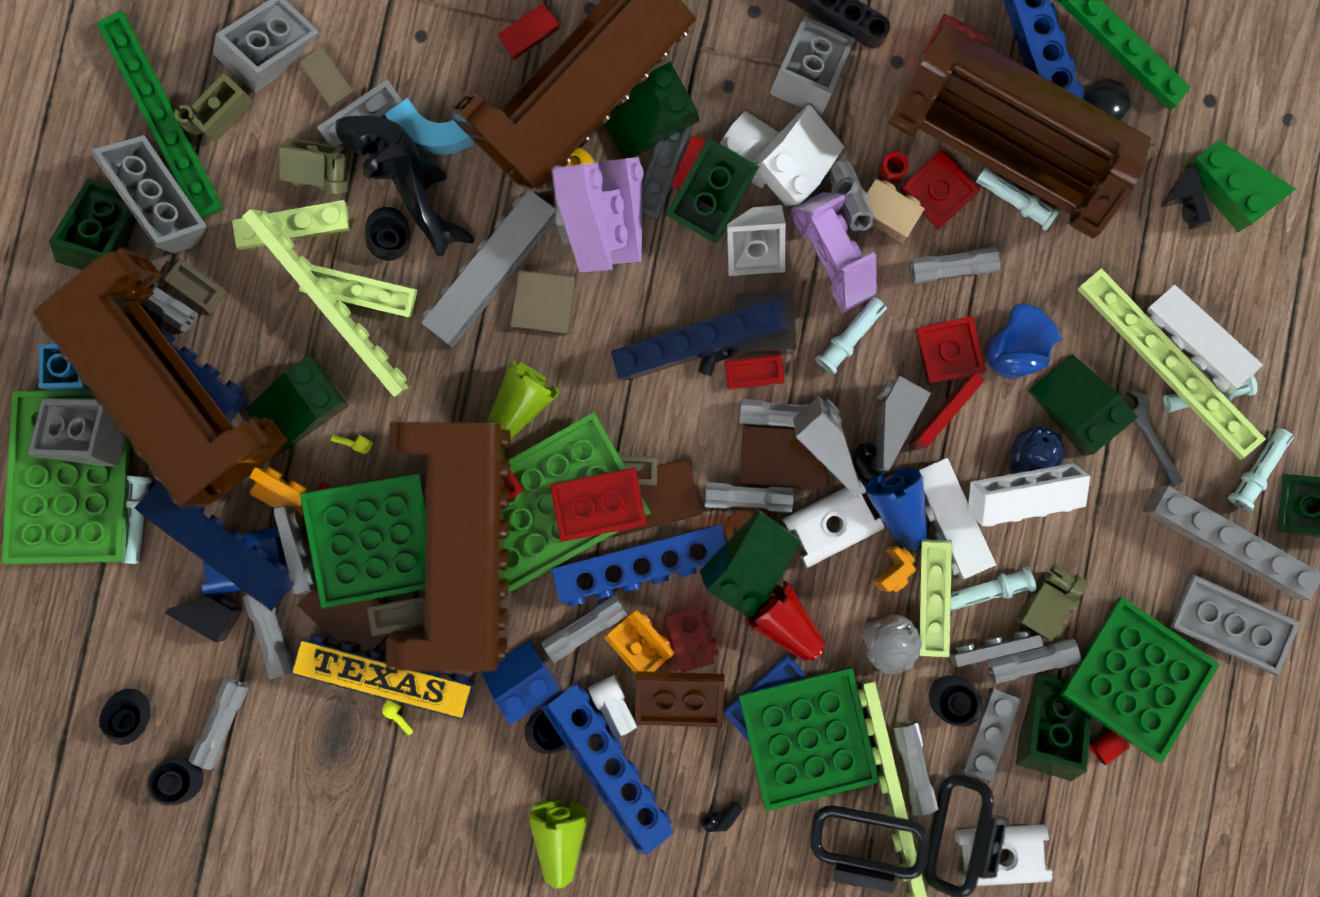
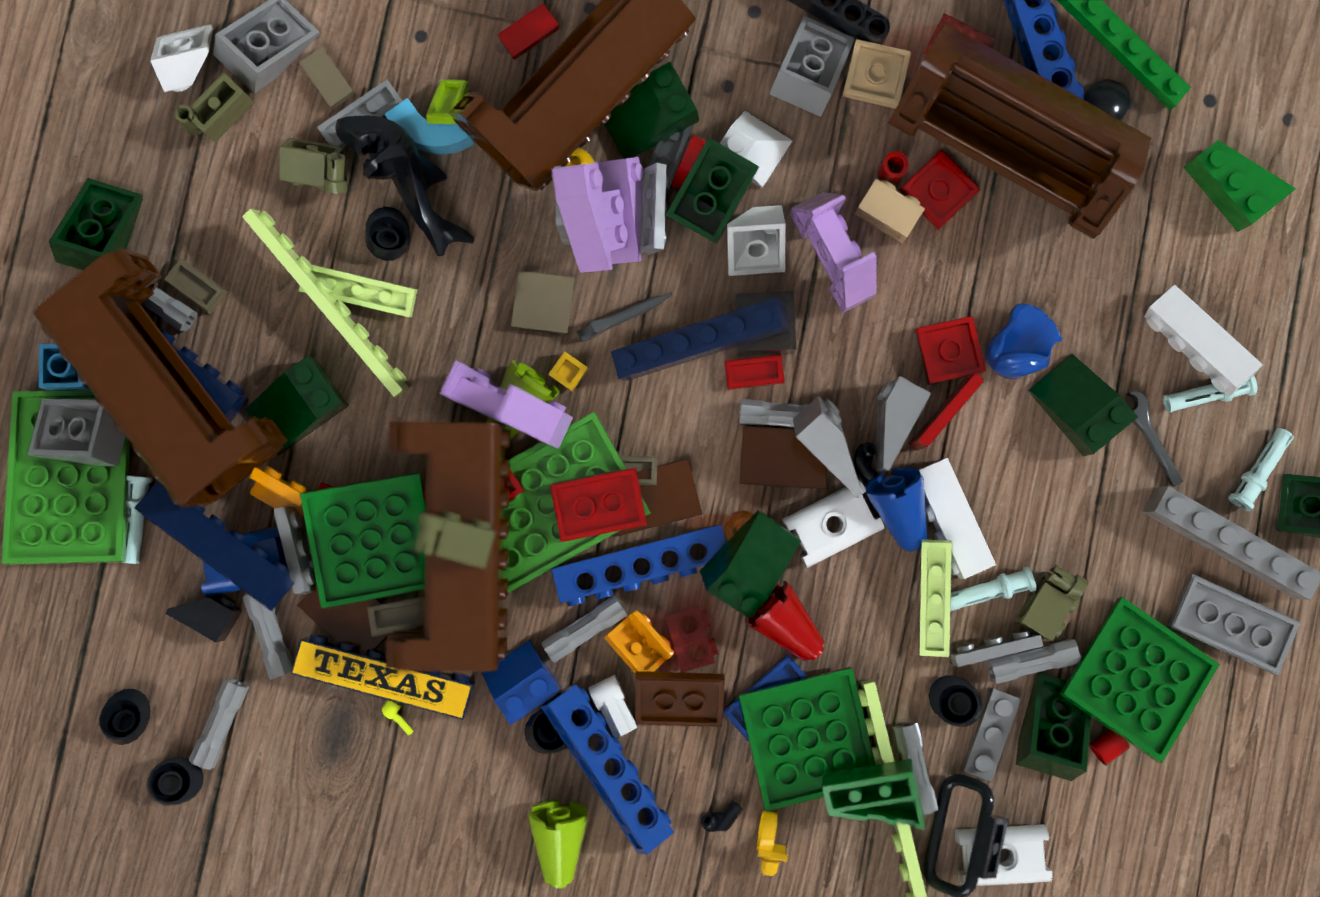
light grey slope [91,135,207,254] -> none
green plate [96,10,225,220] -> none
yellowish green plate [232,200,351,250] -> none
neon yellow hand [331,434,373,454] -> none
light grey brick [421,189,556,348] -> none
black arm [698,347,735,376] -> none
light grey axle [705,482,794,513] -> none
white slope [752,104,844,206] -> none
black bar [810,805,930,893] -> none
light aqua pin [815,297,887,375] -> none
light grey piece [828,161,875,232] -> none
light grey hair [862,614,922,675] -> none
light orange bracket [873,546,917,593] -> none
light grey axle [909,246,1000,284] -> none
white brick [968,463,1090,527] -> none
light aqua pin [976,167,1061,231] -> none
dark blue hair [1010,426,1065,474] -> none
yellowish green plate [1077,268,1266,460] -> none
black slope [1161,166,1211,230] -> none
none -> white slope [150,24,213,92]
none -> olive hinge [413,510,497,569]
none -> lime tile [426,79,469,125]
none -> lavender wedge [440,360,573,449]
none -> yellow plate [548,351,589,392]
none -> dark grey piece [576,292,673,342]
none -> light grey plate [640,163,668,255]
none -> yellow piece [756,810,788,876]
none -> green wedge [822,759,925,829]
none -> tan plate [842,39,911,109]

